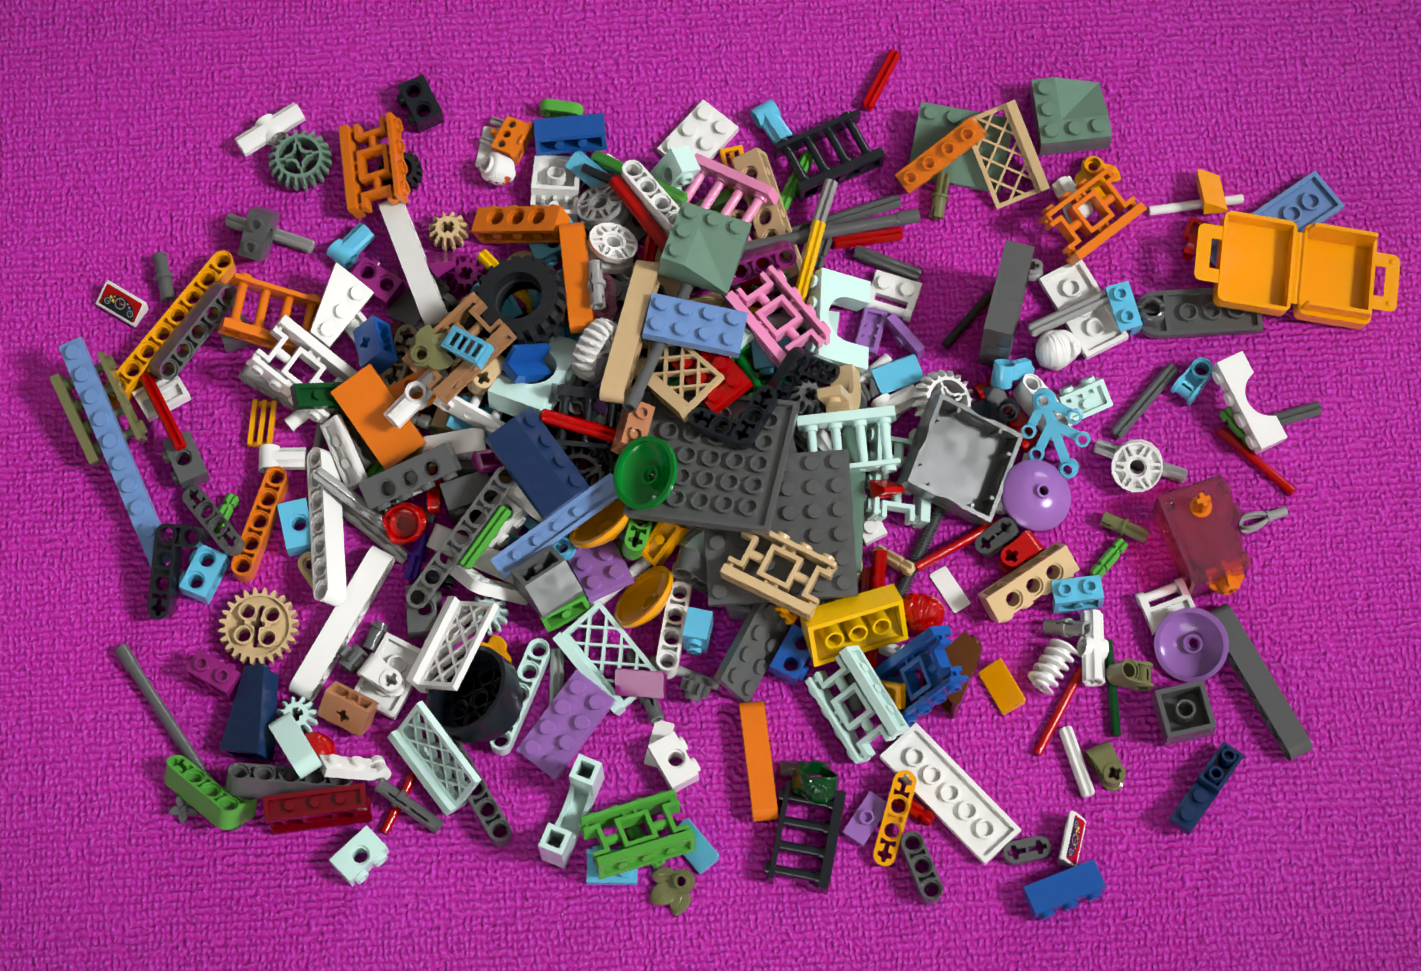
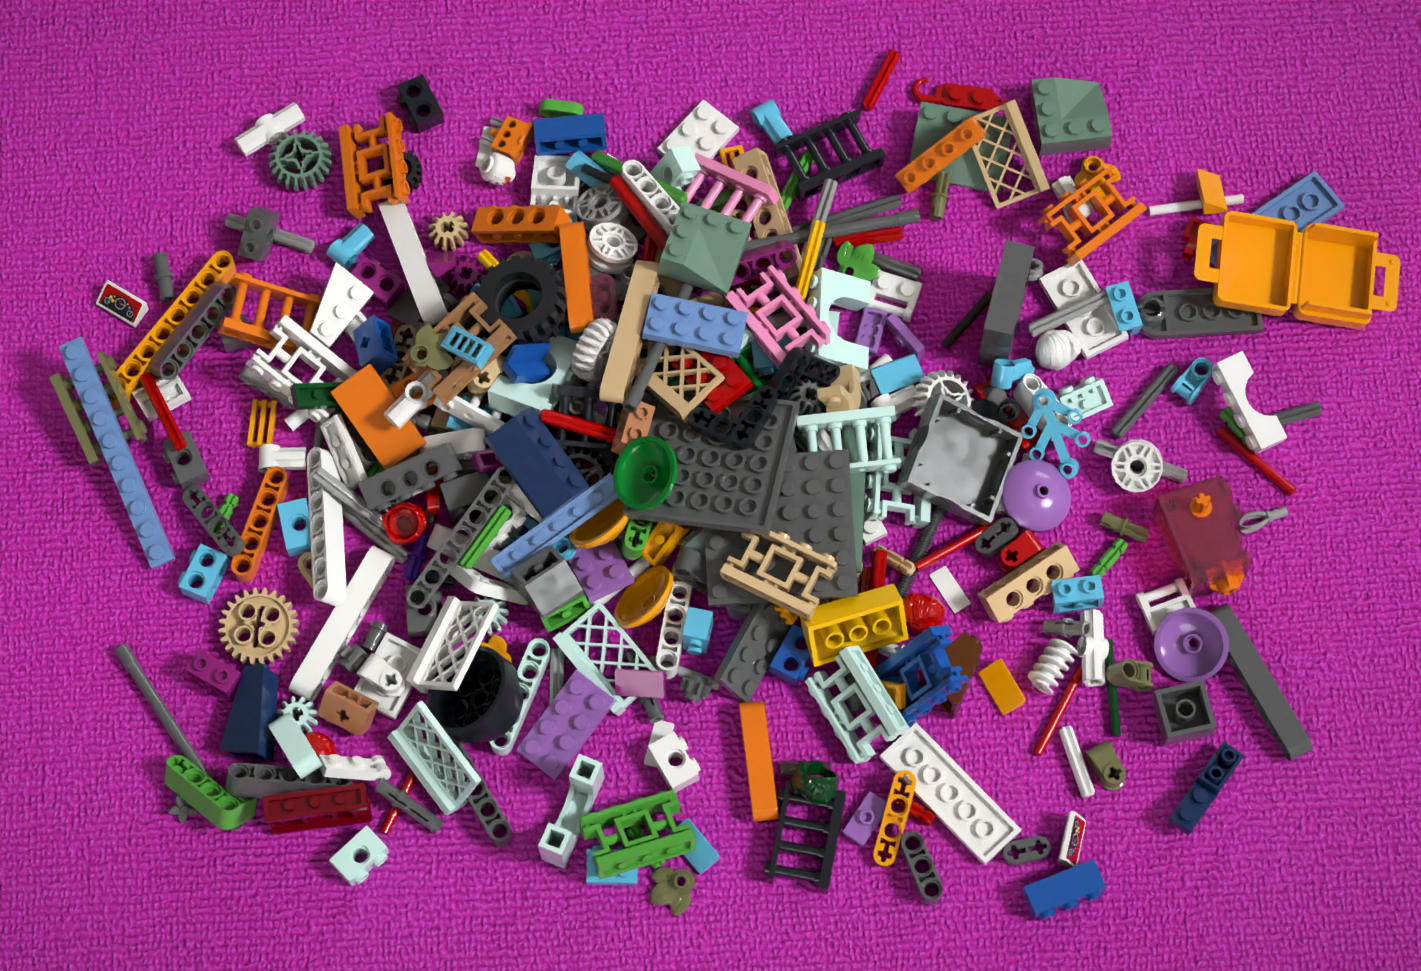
black beam [147,523,207,619] -> none
light grey pin [586,259,606,310] -> none
red slope [869,479,905,498] -> none
none -> bright green plate [837,241,881,281]
none -> red plate [912,78,1006,113]

